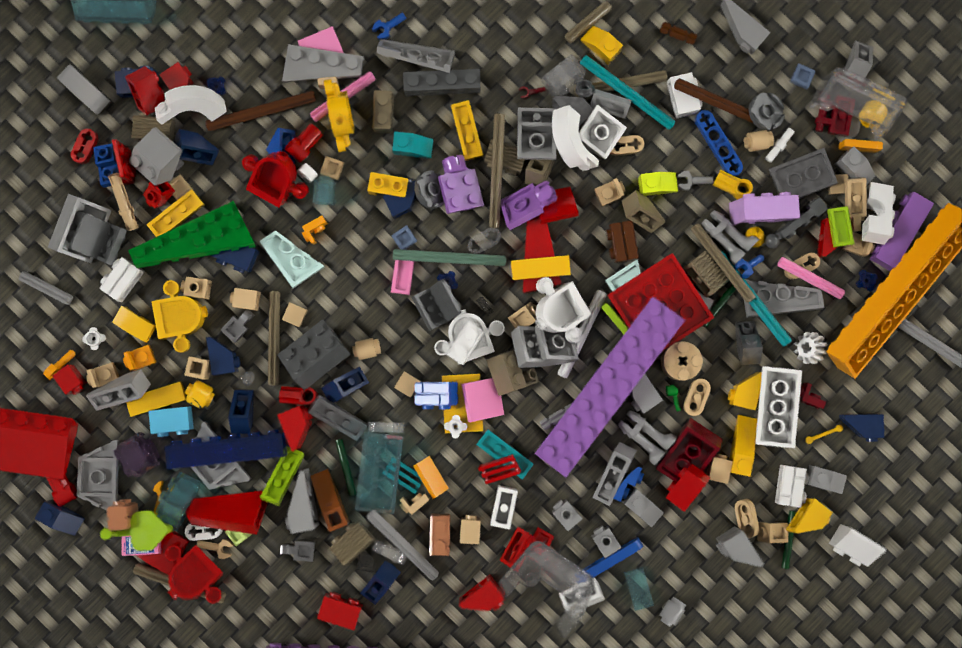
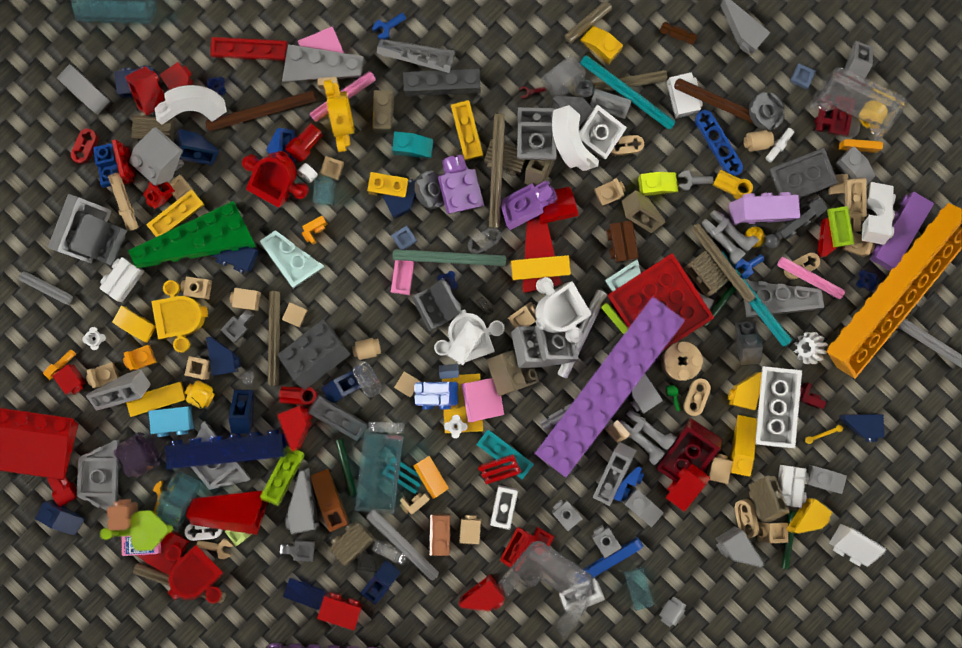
none -> red tile [210,37,288,61]
none -> clear blue tile [283,578,326,610]
none -> clear beam [353,361,382,398]
none -> sand blue tile [439,364,459,379]
none -> tan tile [606,420,630,443]
none -> dark tan brick [748,476,789,522]

